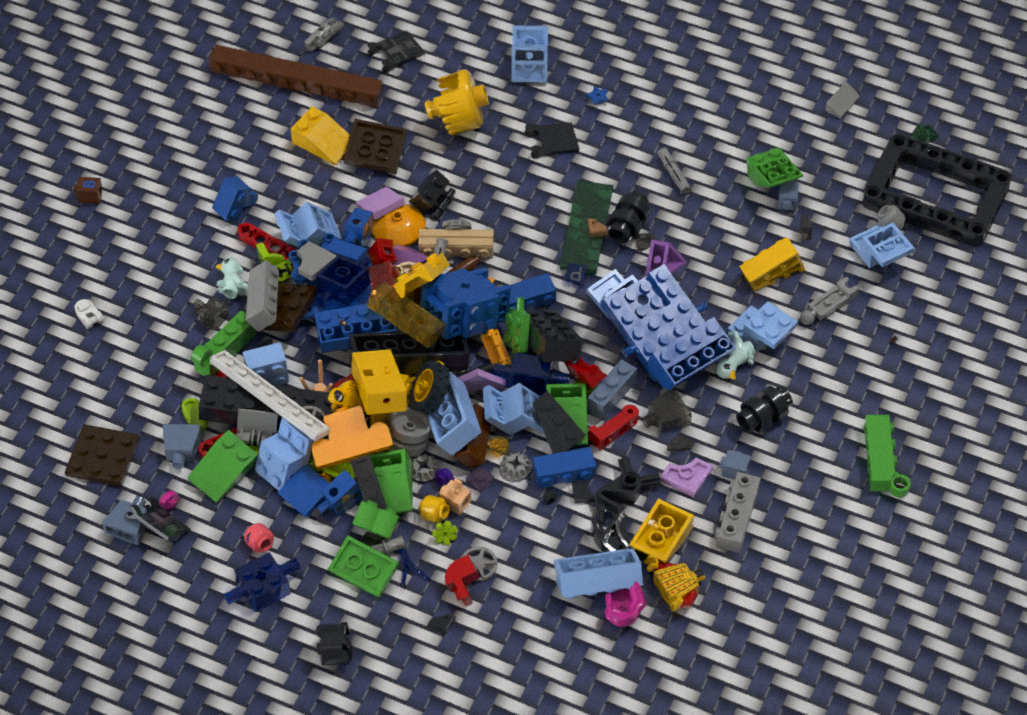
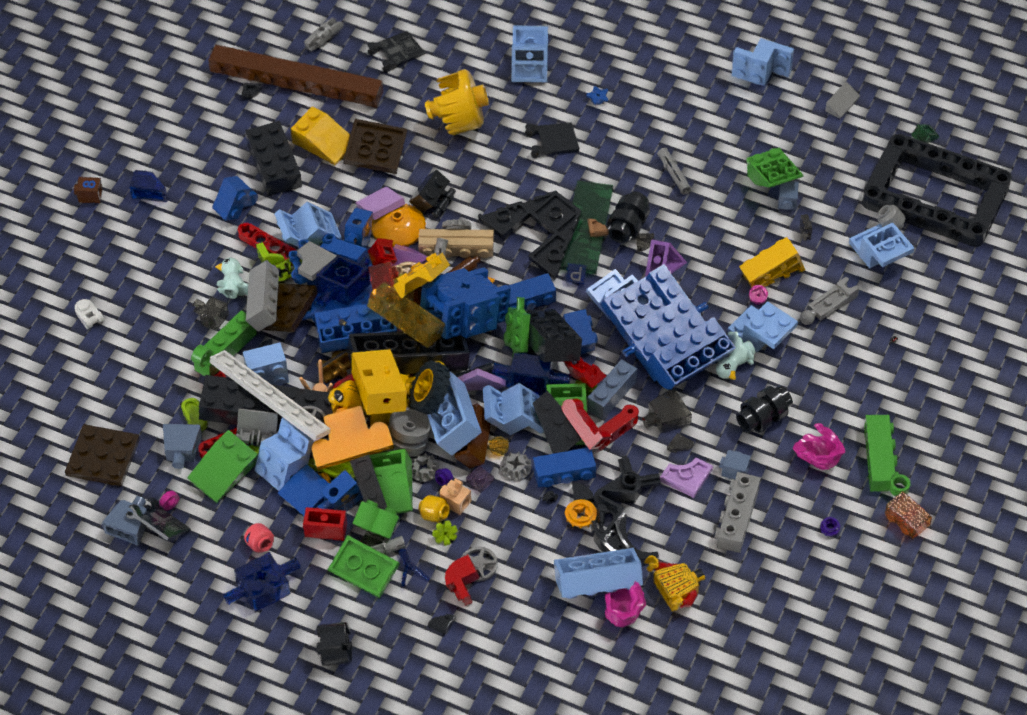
light orange hinge [480,329,512,371] -> none
yellow slope [629,498,694,563] -> none
none -> clear blue slope [129,170,168,202]
none -> black tile [242,83,262,100]
none -> black brick [245,121,302,196]
none -> red brick [303,507,347,541]
none -> pearl gold hips [317,349,351,383]
none -> black wing [478,190,582,280]
none -> leg [562,398,611,450]
none -> blue brick [563,309,598,354]
none -> light orange gear [565,499,597,529]
none -> light blue bracket [732,38,794,87]
none -> dark pink tile [749,285,768,305]
none -> dark pink hair [792,423,845,470]
none -> dark purple plate [820,517,840,536]
none -> clear orange brick [885,491,932,539]

